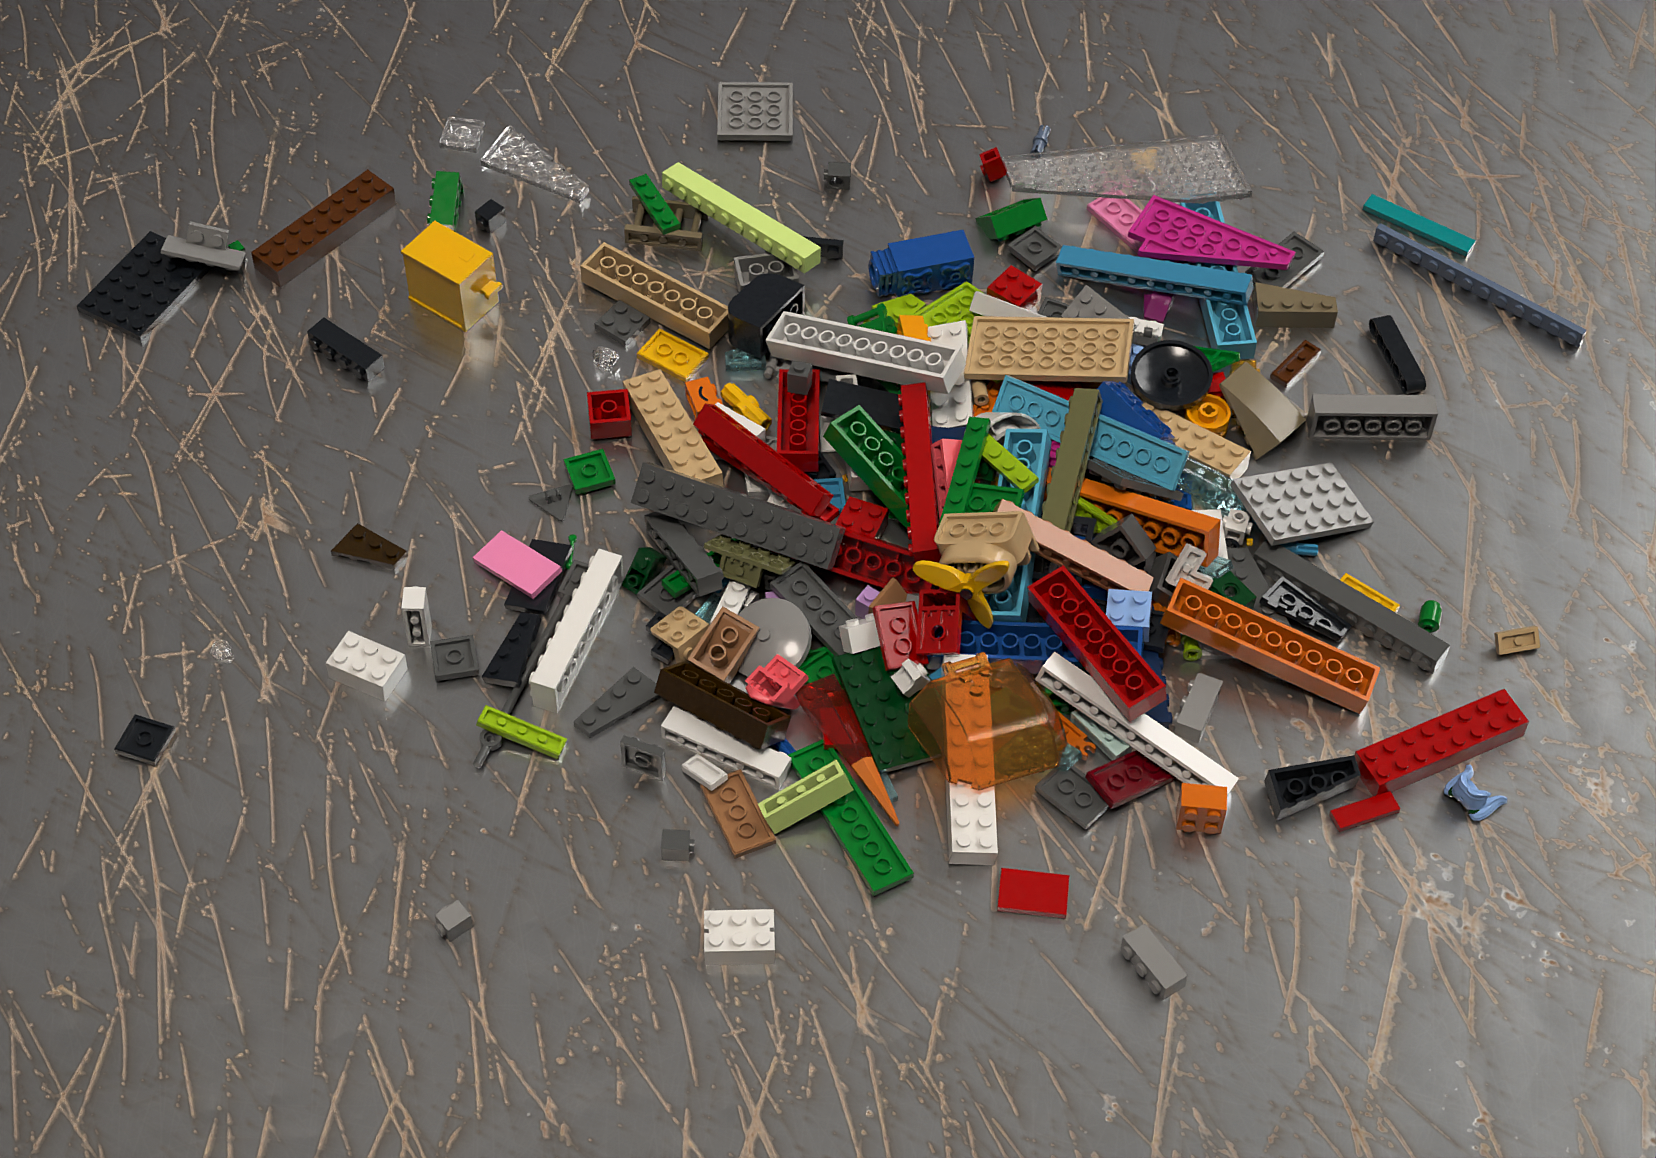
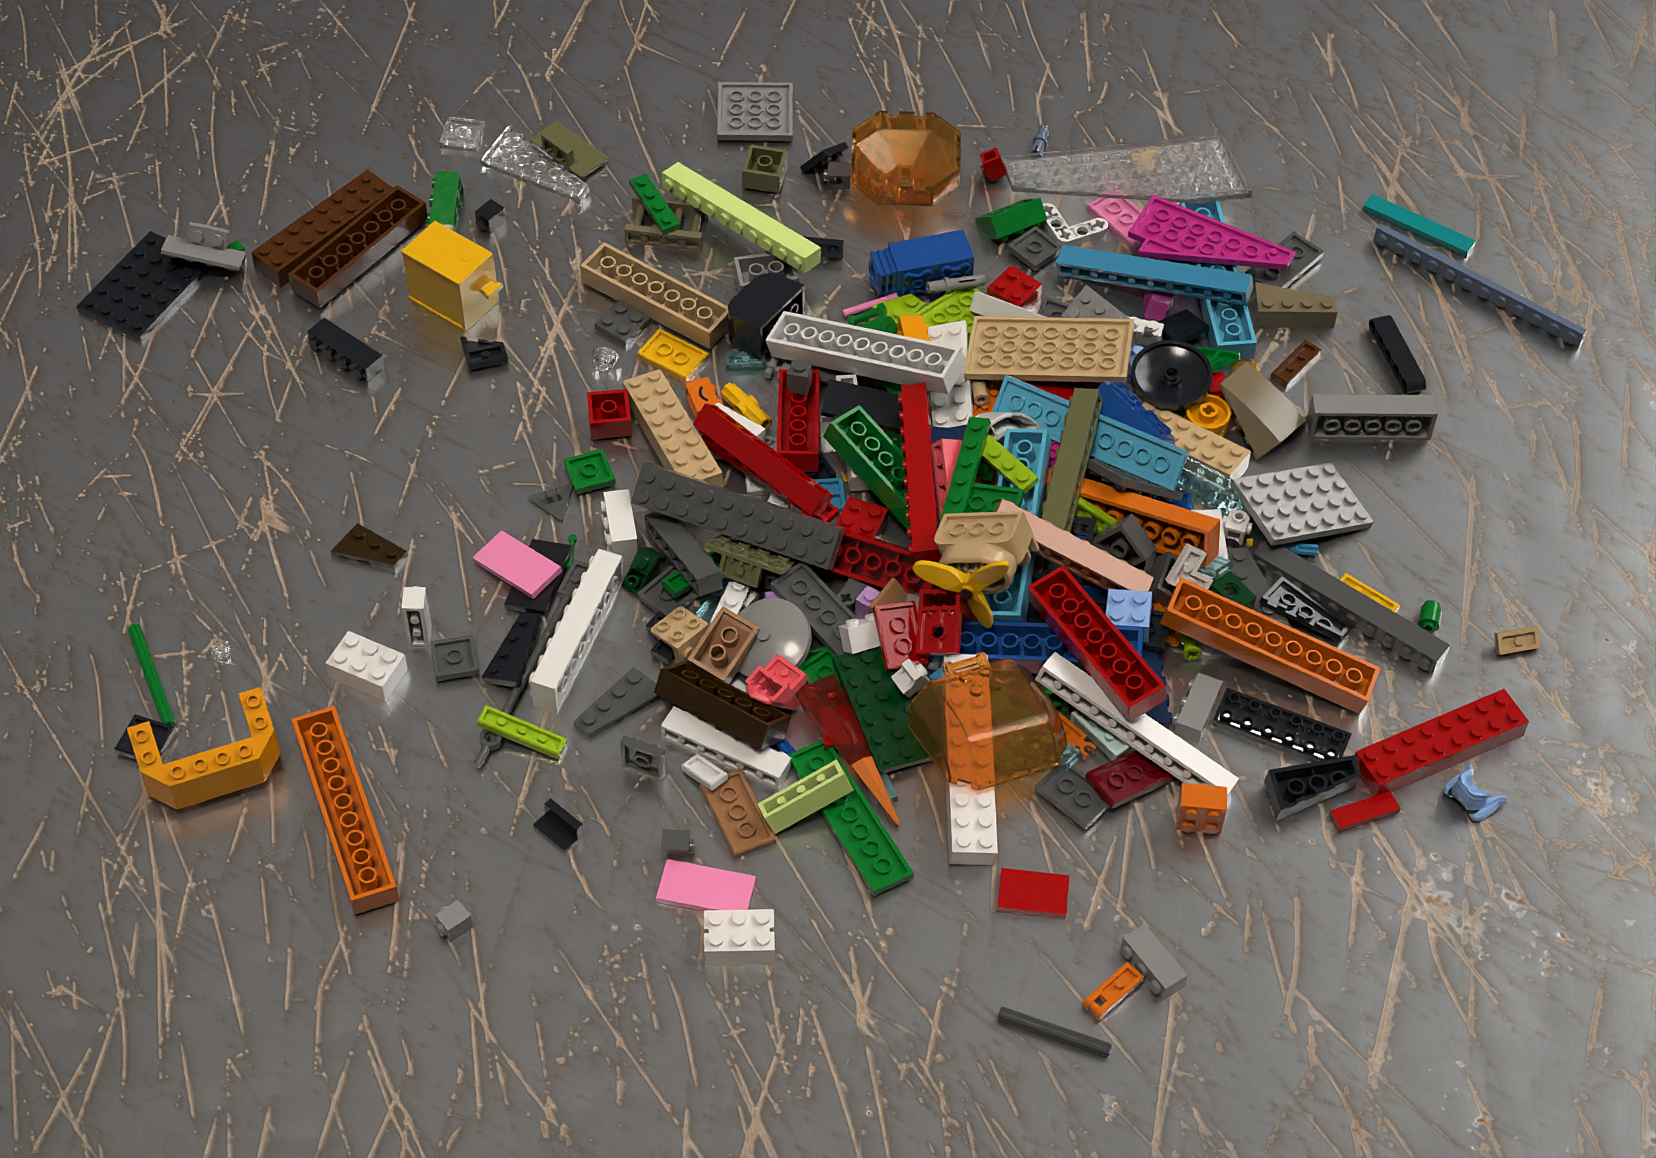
none -> light orange wedge [127,687,280,810]
none -> green axle [128,624,176,726]
none -> reddish brown brick [288,185,427,308]
none -> orange brick [291,706,399,915]
none -> black wing [460,337,508,370]
none -> olive bracket [530,120,608,179]
none -> black panel [533,798,584,852]
none -> white brick [600,489,638,566]
none -> bright pink tile [656,859,756,911]
none -> olive brick [742,144,787,193]
none -> black wing [800,142,849,173]
none -> dark grey piece [837,578,867,614]
none -> bright pink bar [841,293,898,318]
none -> clear orange windscreen [851,111,961,206]
none -> light grey pin [926,274,986,294]
none -> dark grey axle [998,1007,1112,1057]
none -> white beam [1042,203,1108,246]
none -> orange plate [1082,962,1144,1021]
none -> black tile [1157,309,1209,342]
none -> black plate [1212,688,1352,762]

